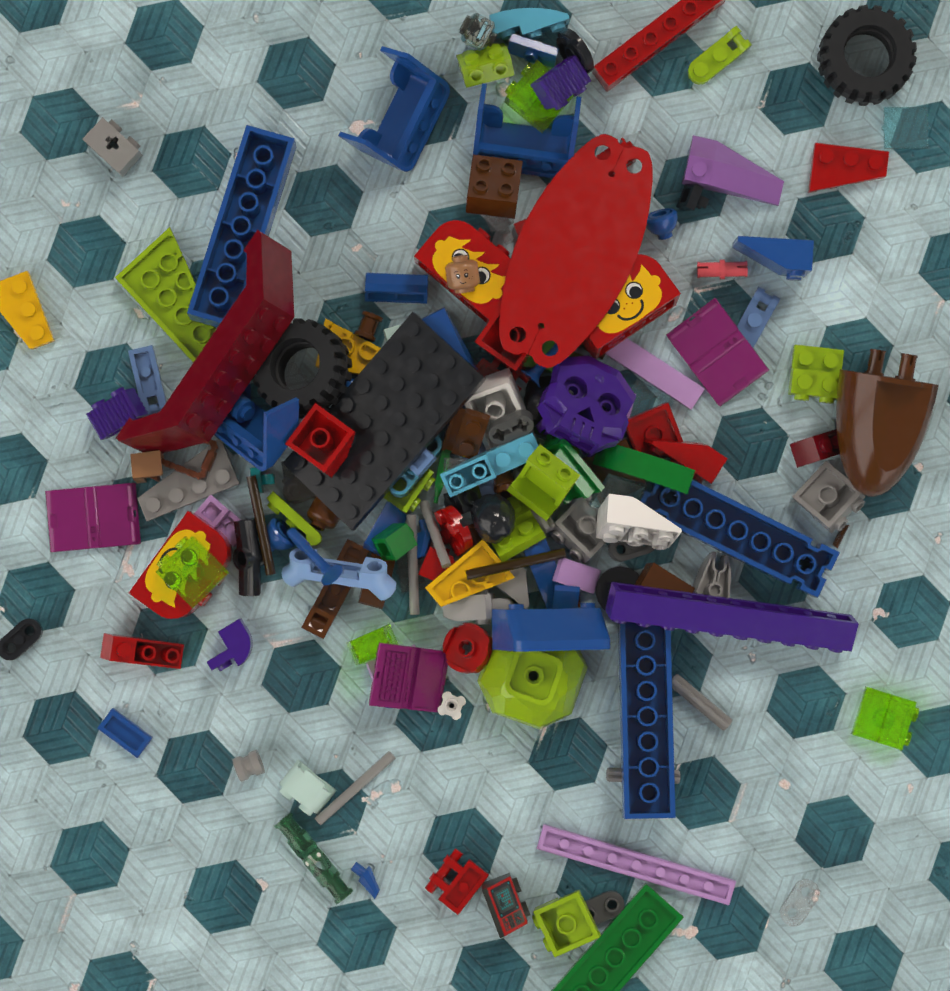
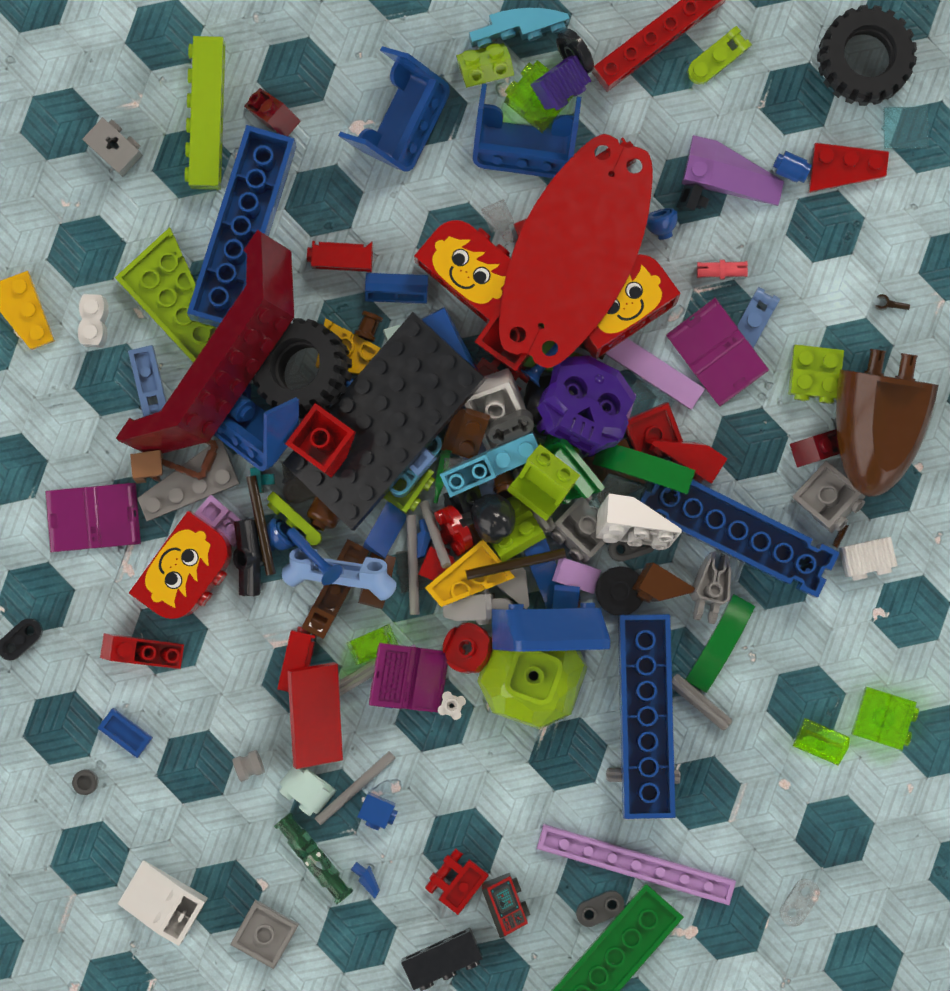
dark purple brick [86,387,148,440] -> none
clear neon green plate [156,536,230,608] -> none
dark purple brick [207,618,253,671] -> none
green brick [372,523,418,560] -> none
medium nougat head [445,255,480,293] -> none
head [458,13,497,51] -> none
reddish brown brick [466,154,523,219] -> none
blue plate [508,34,559,68] -> none
lime plate [532,890,601,957] -> none
dark purple brick [605,582,859,653] -> none
blue slope [732,236,814,281] -> none
none -> dark grey tile [72,769,99,795]
none -> white brick [78,294,109,348]
none -> white slope [118,860,208,946]
none -> lime brick [185,36,226,190]
none -> light grey plate [230,899,299,969]
none -> dark red slope [244,88,301,136]
none -> red window [277,626,317,692]
none -> red tile [288,662,343,769]
none -> red window [307,241,373,272]
none -> light grey axle [339,658,376,696]
none -> blue brick [357,791,398,830]
none -> black brick [401,928,483,991]
none -> green slope [685,594,755,693]
none -> blue brick [773,151,812,183]
none -> clear neon green slope [793,718,850,766]
none -> white brick [839,537,898,581]
none -> dark brown hand [875,294,910,311]

